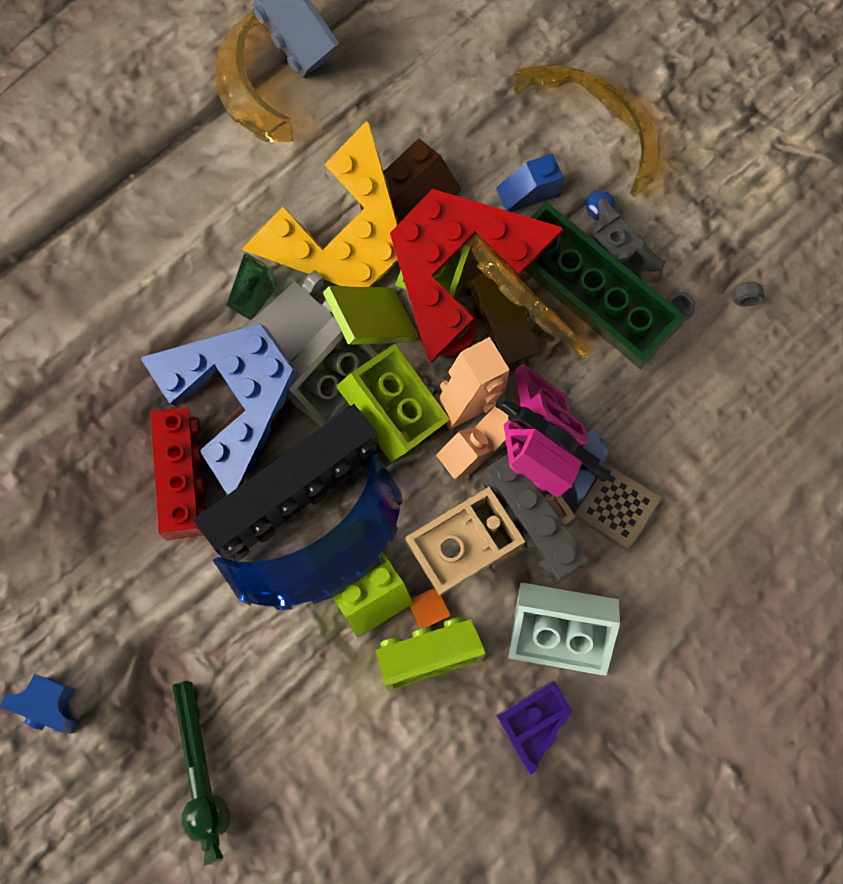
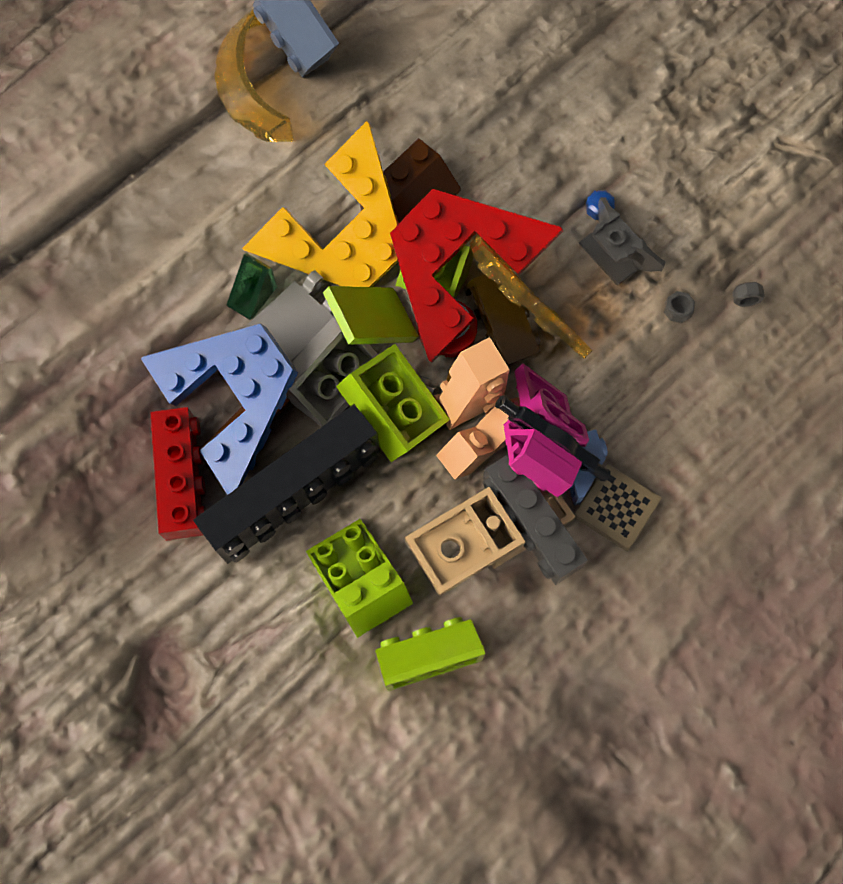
blue brick [0,674,78,734] -> none
dark green piece [172,680,230,866] -> none
clear blue windscreen [213,453,403,610] -> none
orange tile [409,588,451,629] -> none
blue slope [496,153,564,212] -> none
dark purple wing [496,681,572,775] -> none
light aqua slope [508,582,620,676] -> none
clear yellow windscreen [514,65,660,197] -> none
dark green brick [524,201,685,370] -> none

